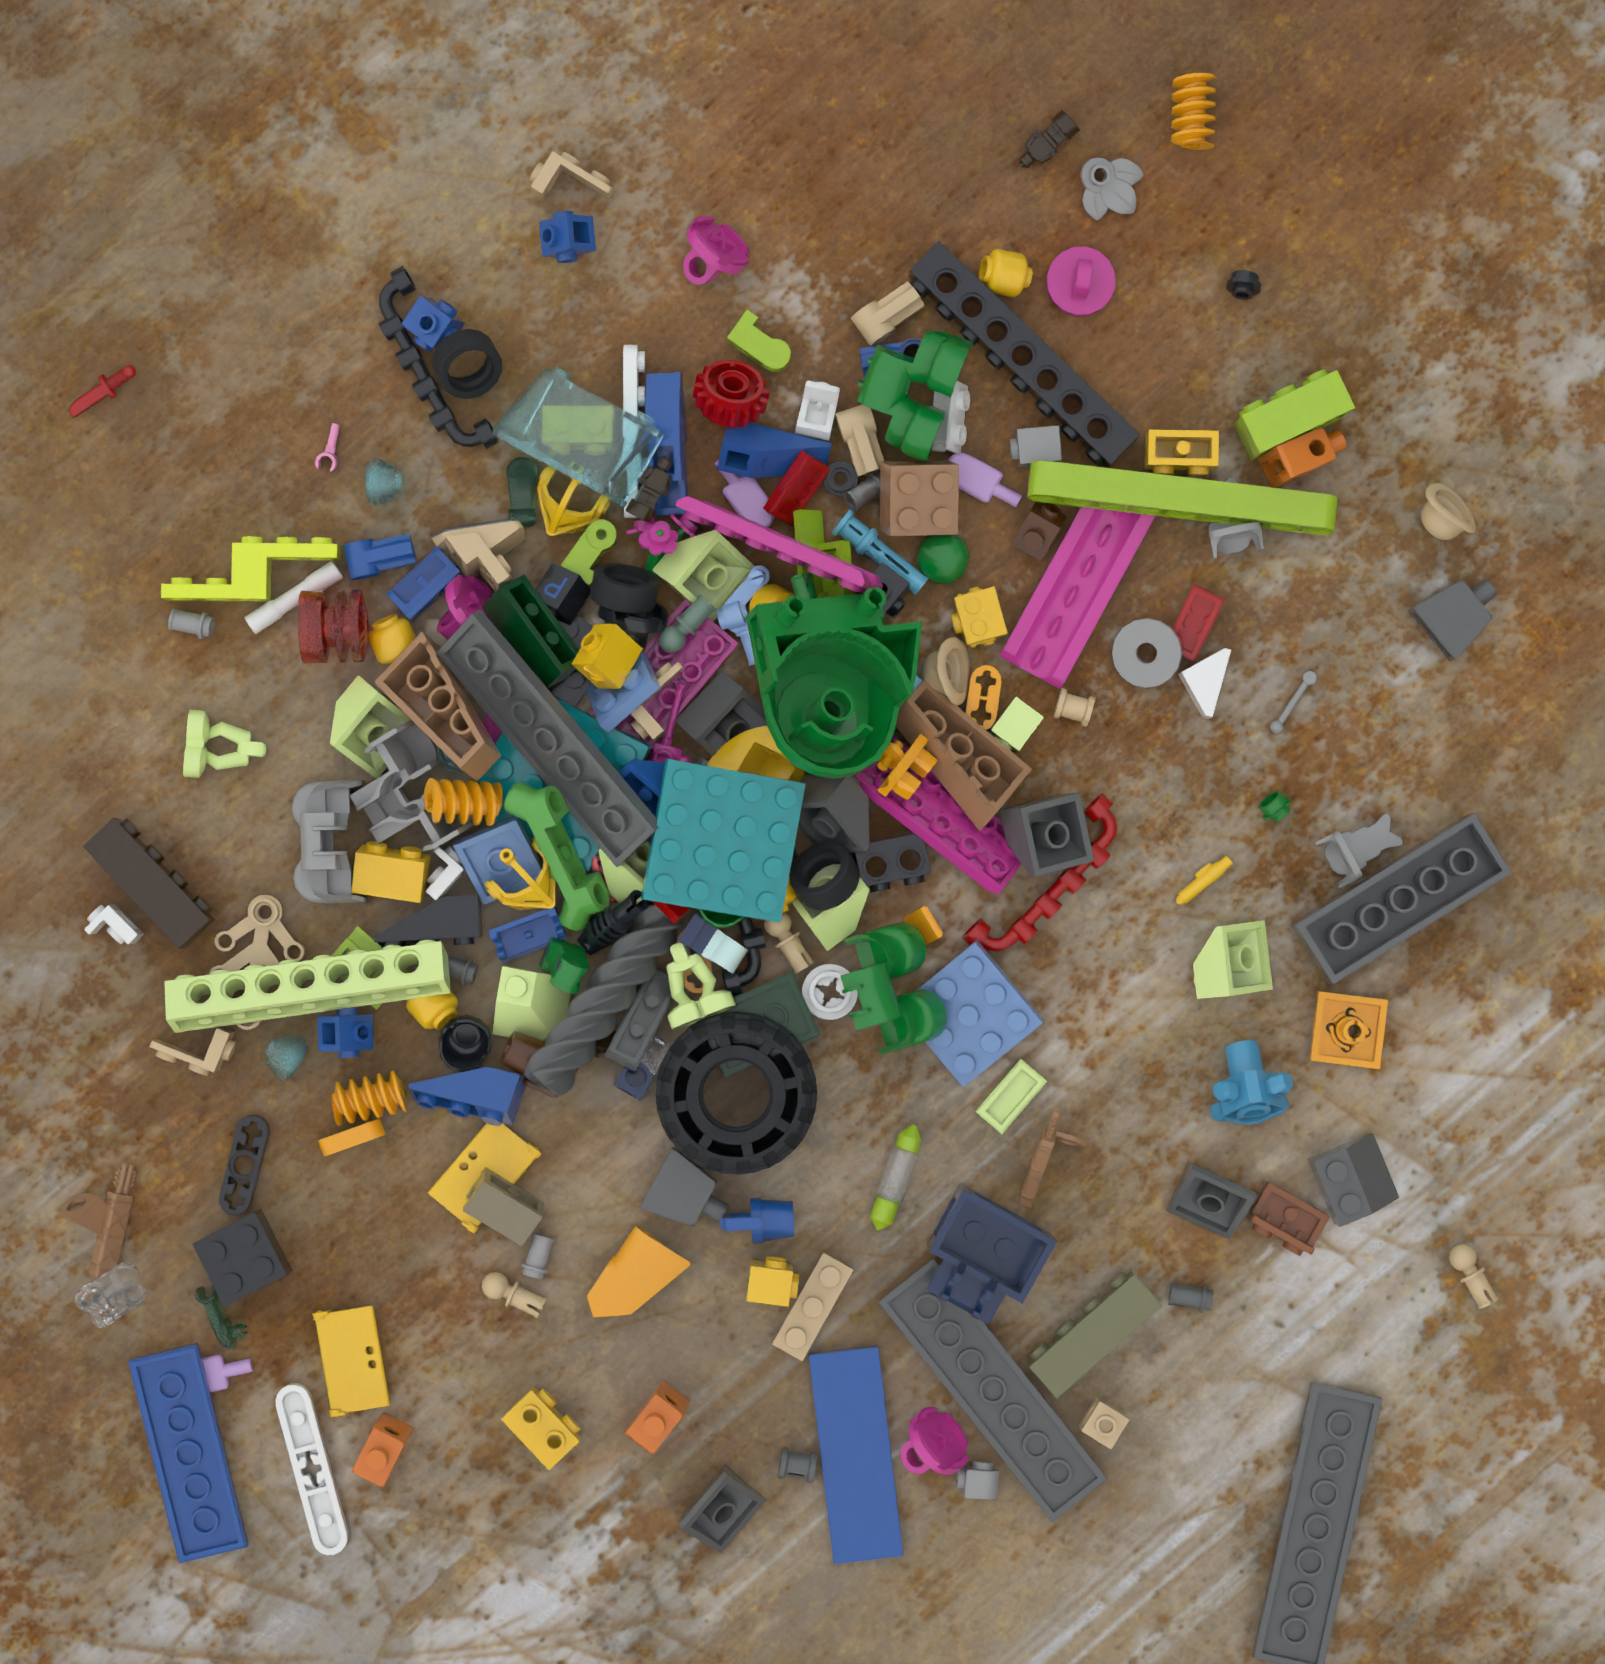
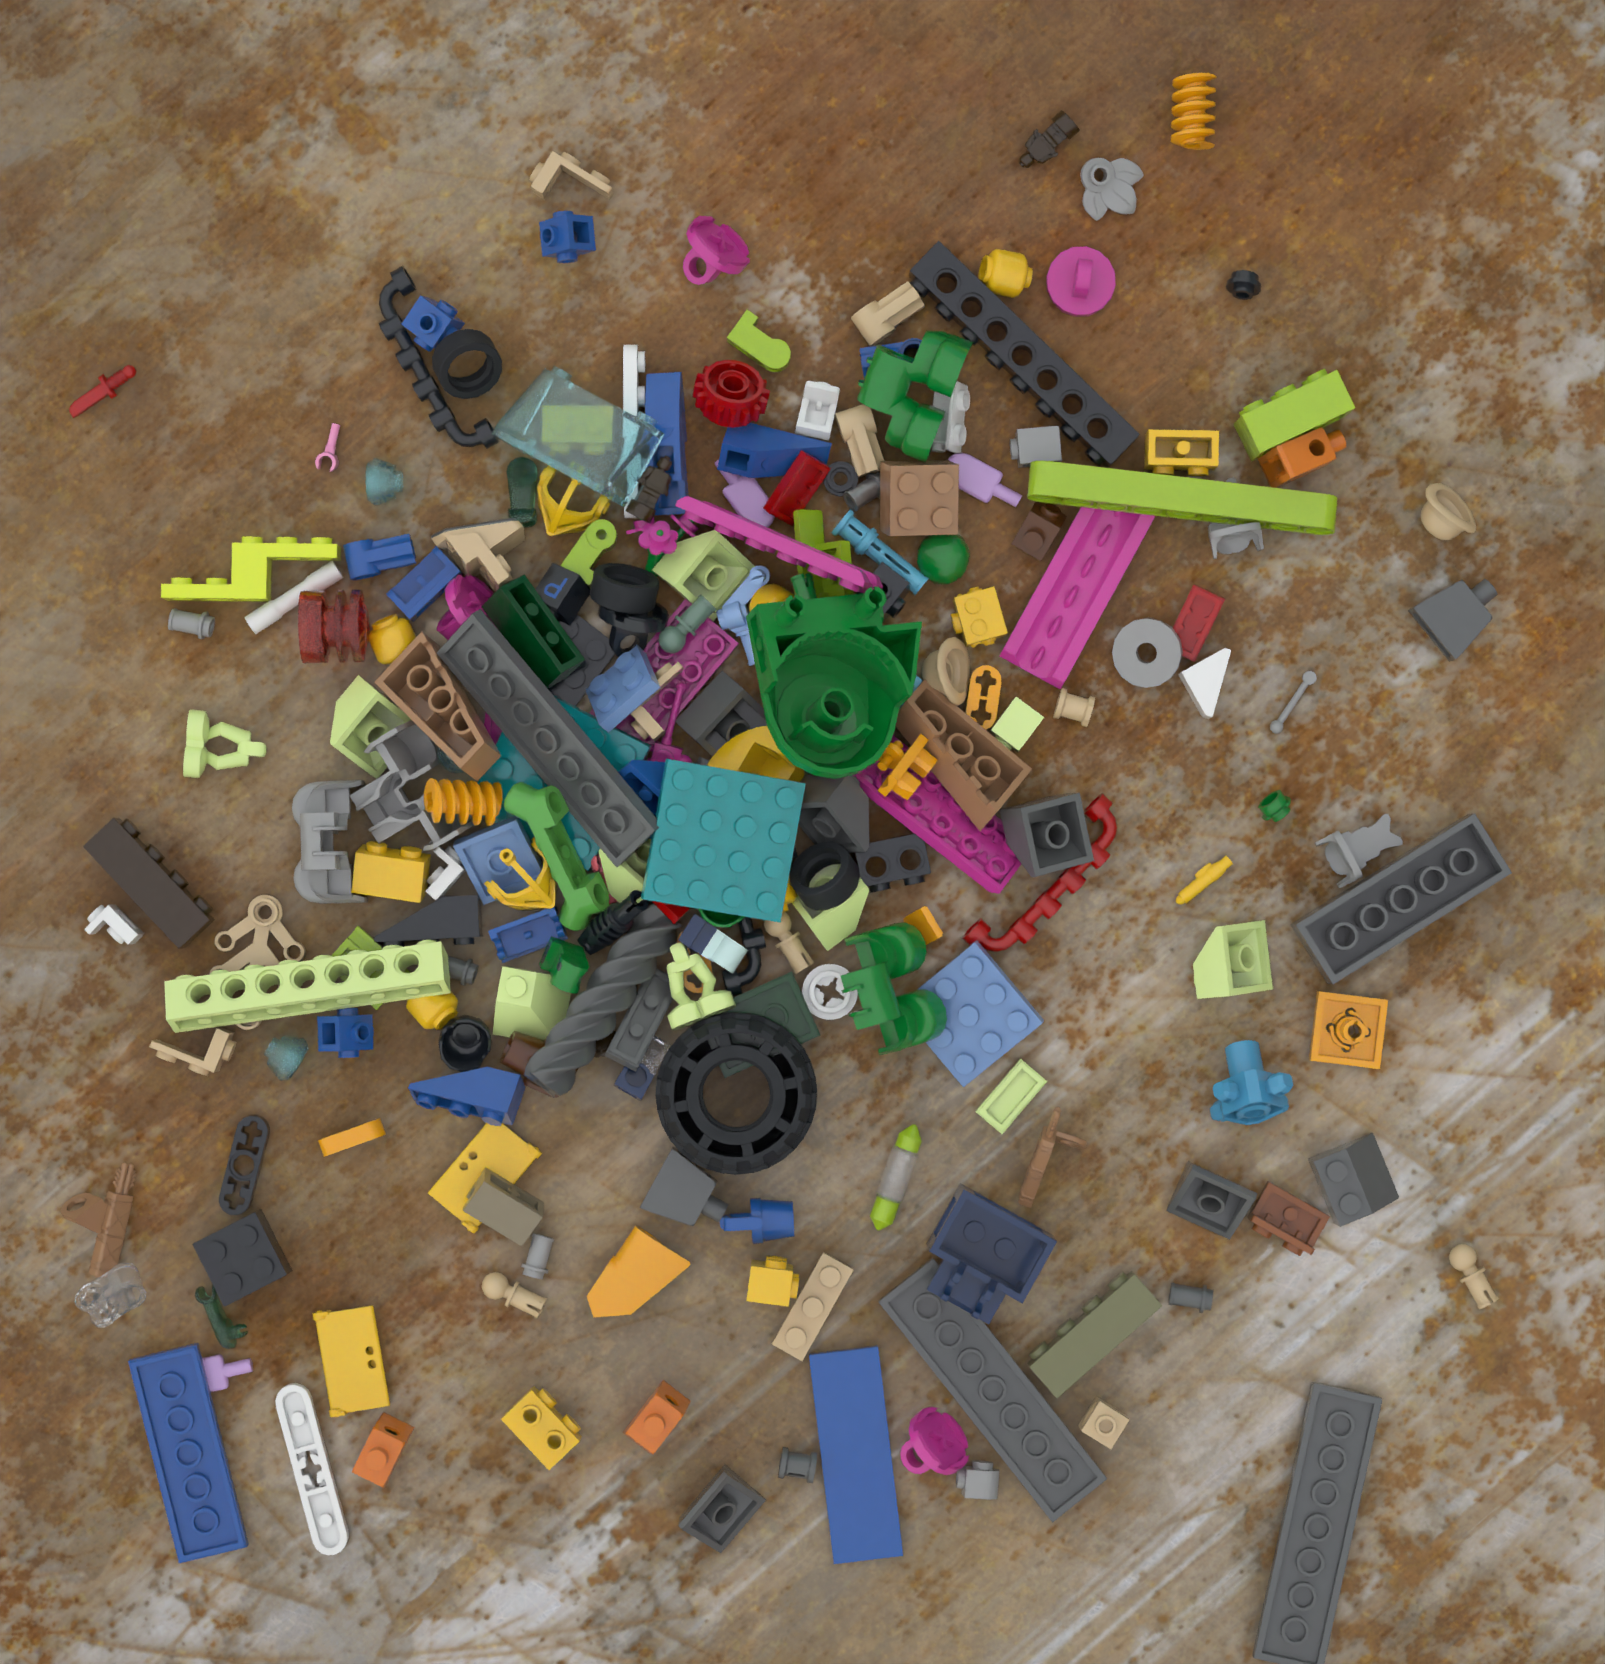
light orange piece [331,1070,408,1126] -> none
yellow head [572,624,643,689] -> none

